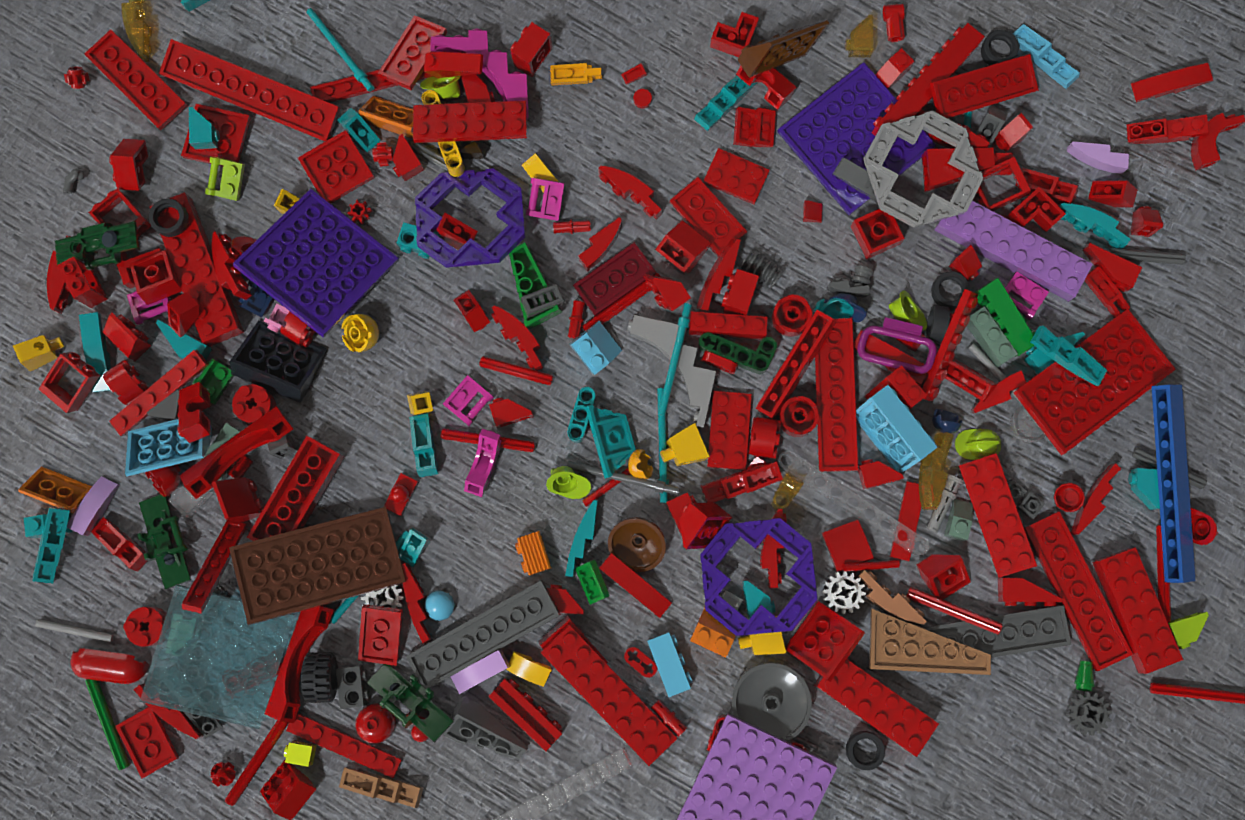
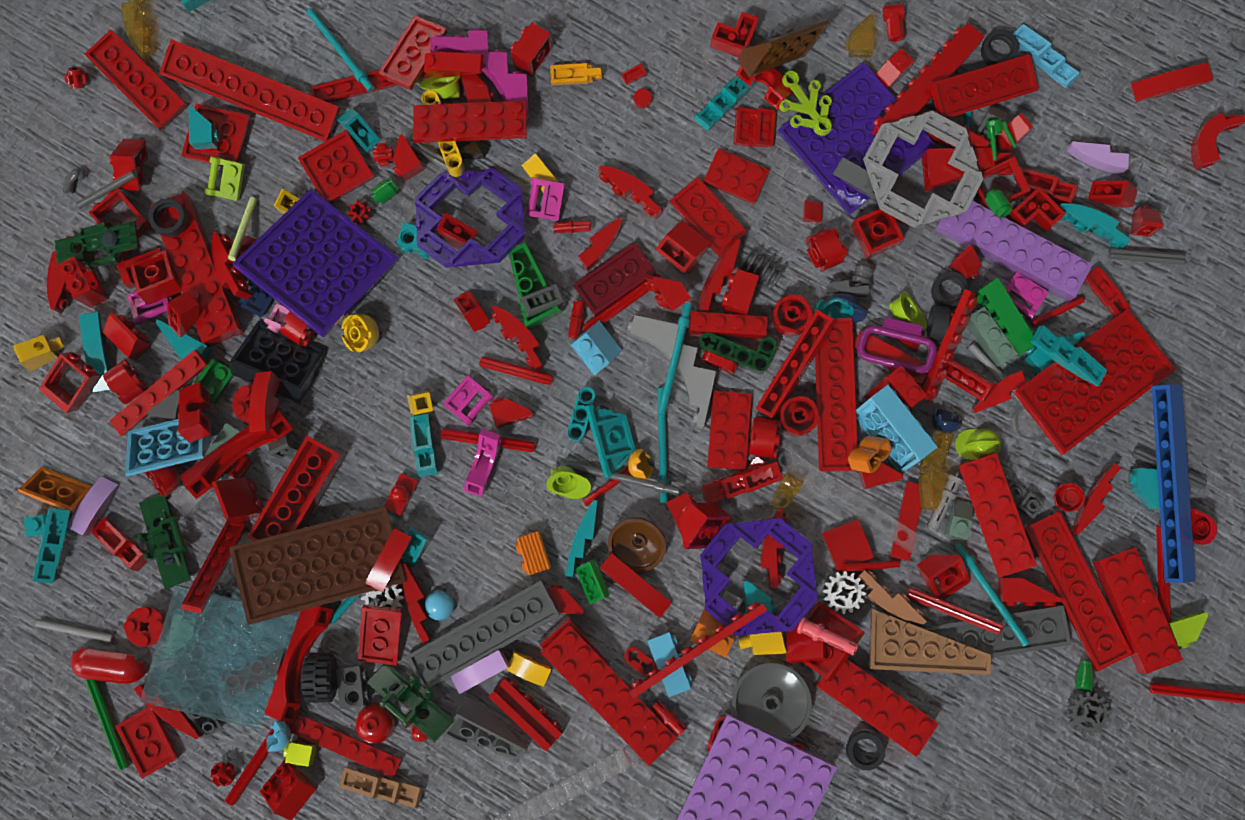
orange slope [358,96,413,139] -> none
yellow torso [660,423,709,466] -> none
red slope [1082,243,1142,292] -> none
red slope [1126,114,1209,144] -> none
none -> dark grey bar [76,170,138,209]
none -> yellowish green bar [228,197,257,261]
none -> red slope [249,371,280,434]
none -> medium azure hair [267,720,291,752]
none -> red slope [365,528,412,593]
none -> green brick [370,178,399,205]
none -> red plate [629,601,767,699]
none -> lime plant [779,71,832,136]
none -> red tile [786,619,826,663]
none -> coral pin [797,616,859,656]
none -> red brick [806,228,848,272]
none -> orange brick [848,436,892,473]
none -> teal bar [955,543,1030,647]
none -> green brick [985,189,1012,218]
none -> green plant [986,117,1017,161]
none -> red bar [1030,296,1085,327]

